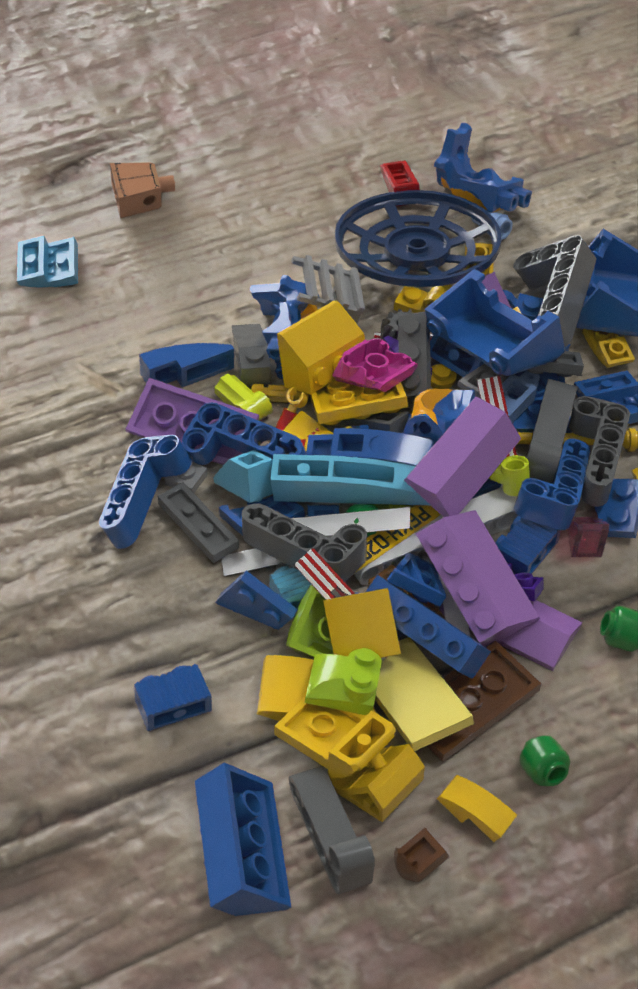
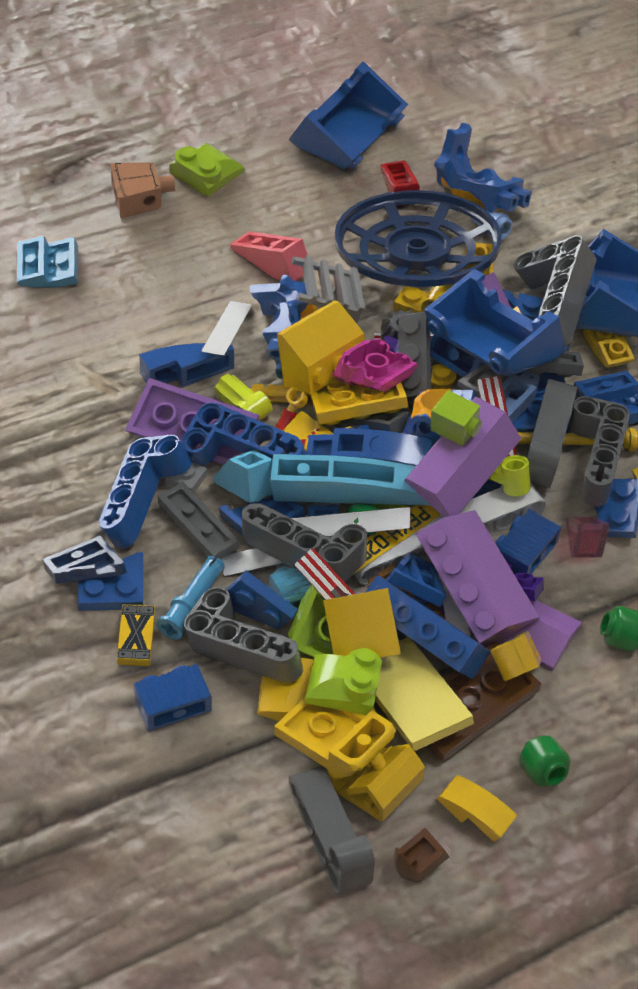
blue slope [195,762,292,916] -> none
dark grey slope [232,323,271,390] -> none
blue beam [514,439,590,530] -> none
none -> dark blue wing [42,536,127,584]
none -> blue wing [78,552,143,611]
none -> tile [117,605,155,666]
none -> dark azure pin [157,556,225,640]
none -> lime slope [169,143,245,197]
none -> dark grey beam [184,587,303,683]
none -> white sticker [202,301,252,355]
none -> coral slope [230,231,308,281]
none -> blue windscreen [289,61,408,170]
none -> lime brick [431,390,482,446]
none -> yellow plate [490,631,542,681]

